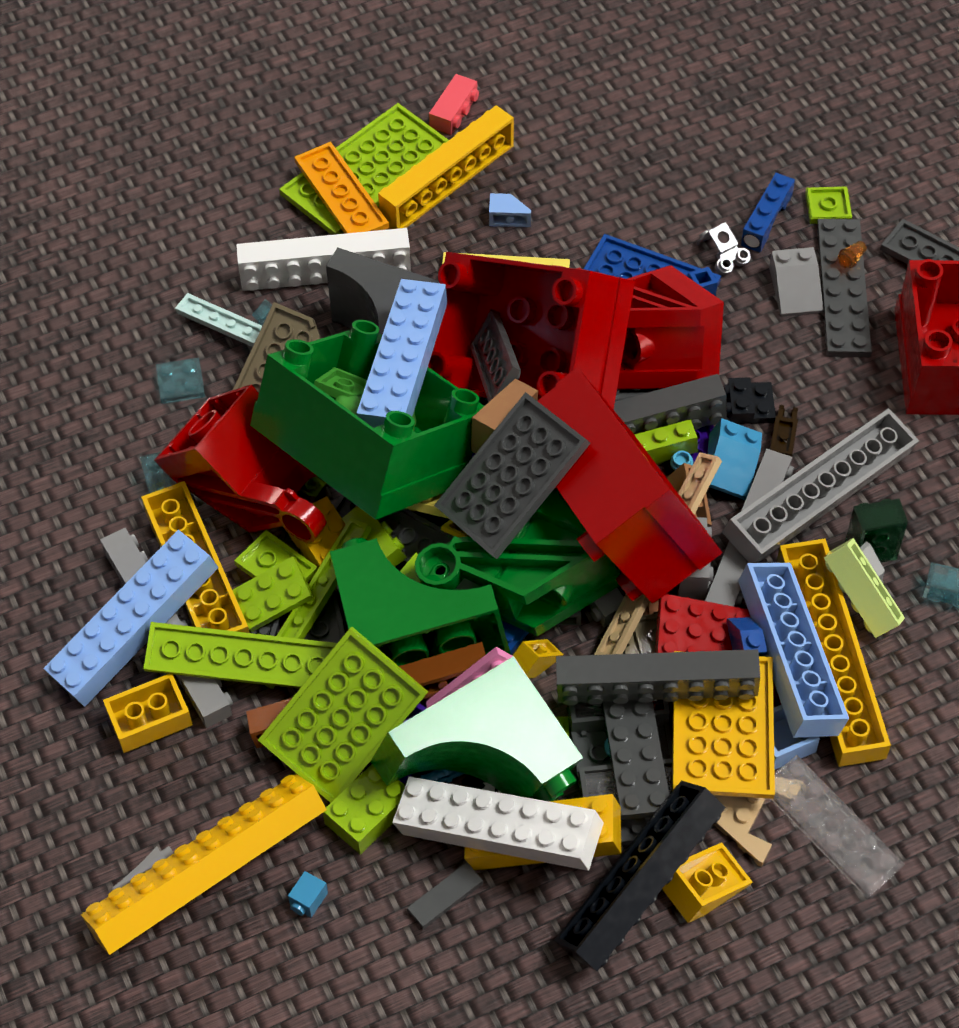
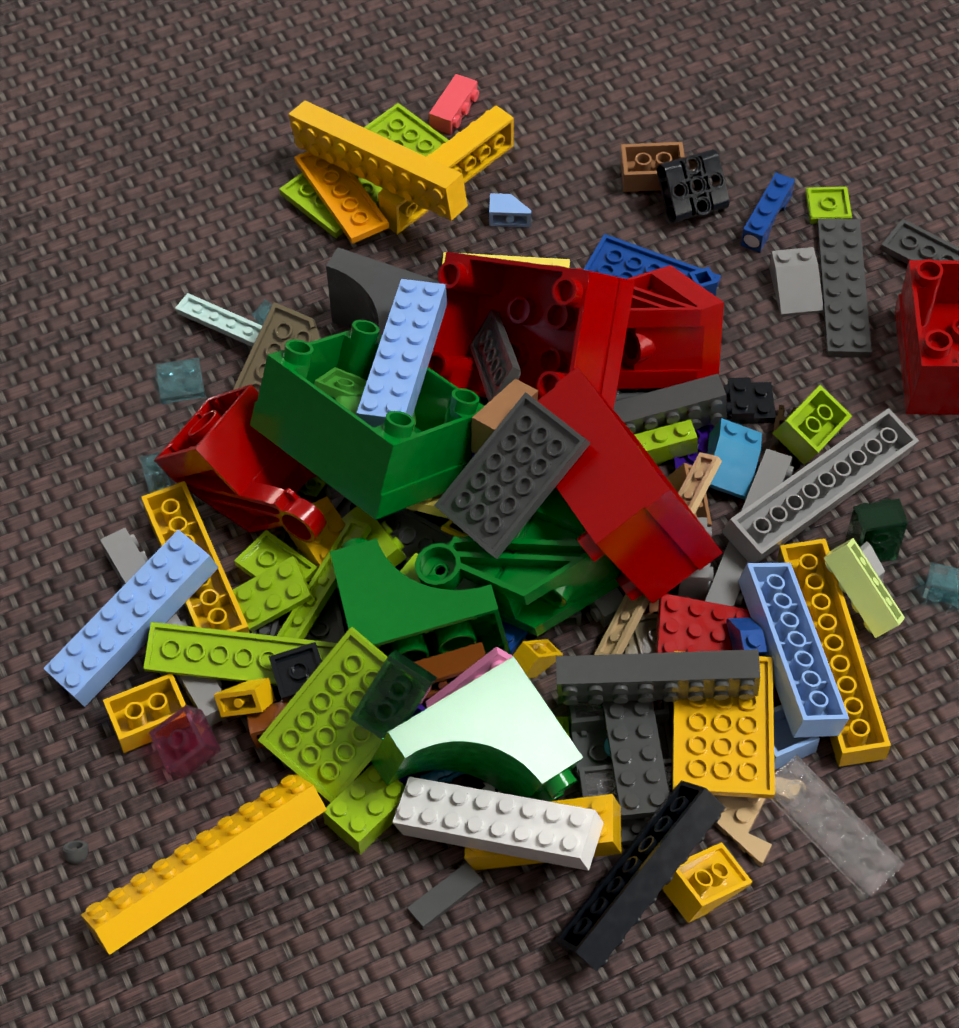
light grey piece [112,846,174,890] -> none
white brick [237,228,411,291] -> none
dark azure brick [288,871,328,918] -> none
medium azure plate [670,451,693,470] -> none
piece [696,222,750,276] -> none
clear orange cone [838,241,867,268] -> none
none -> dark grey piece [63,840,89,865]
none -> clear pink brick [149,705,221,778]
none -> yellow slope [214,678,276,717]
none -> black plate [269,642,322,702]
none -> yellow brick [288,100,468,221]
none -> clear green brick [350,650,438,740]
none -> medium nougat brick [620,142,685,192]
none -> black connector [657,149,730,223]
none -> lime brick [772,385,852,465]

